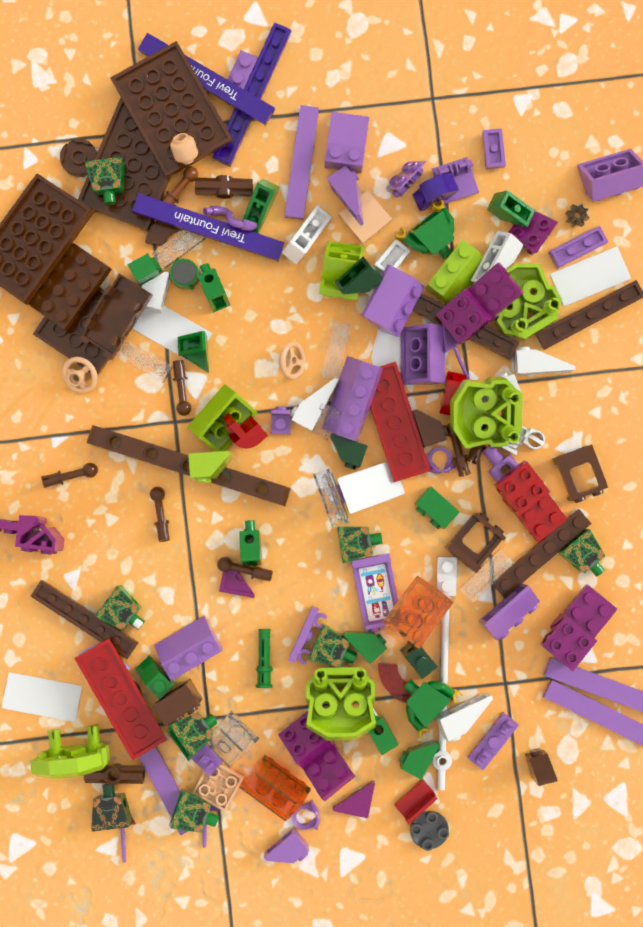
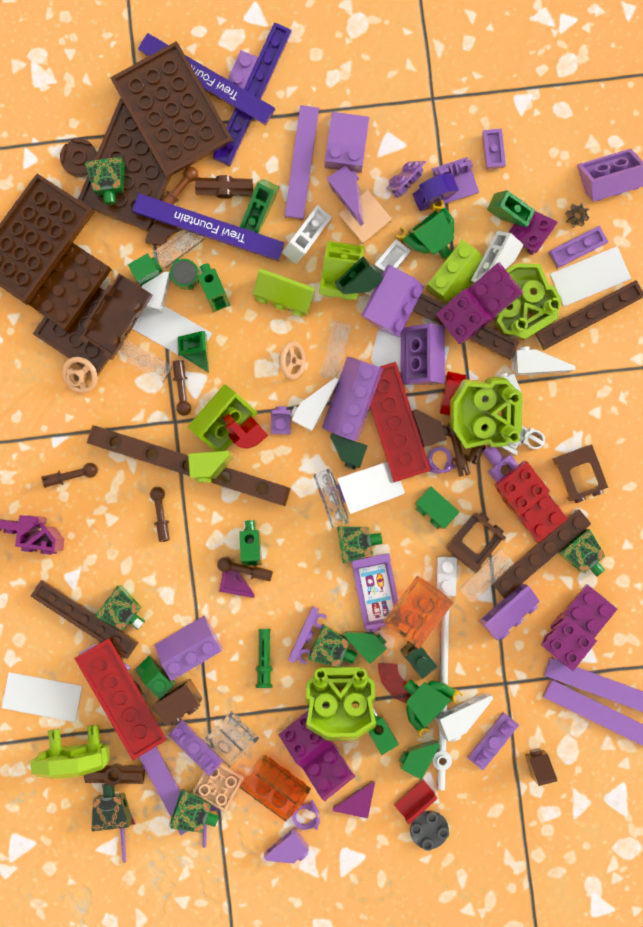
torso [167,712,217,761] -> none
light nougat head [170,133,198,164] -> none
medium lavender animal [203,206,257,231] -> none
clear piece [312,403,341,441] -> none
medium lavender piece [442,323,469,380] -> none
none -> lime slope [253,268,315,317]

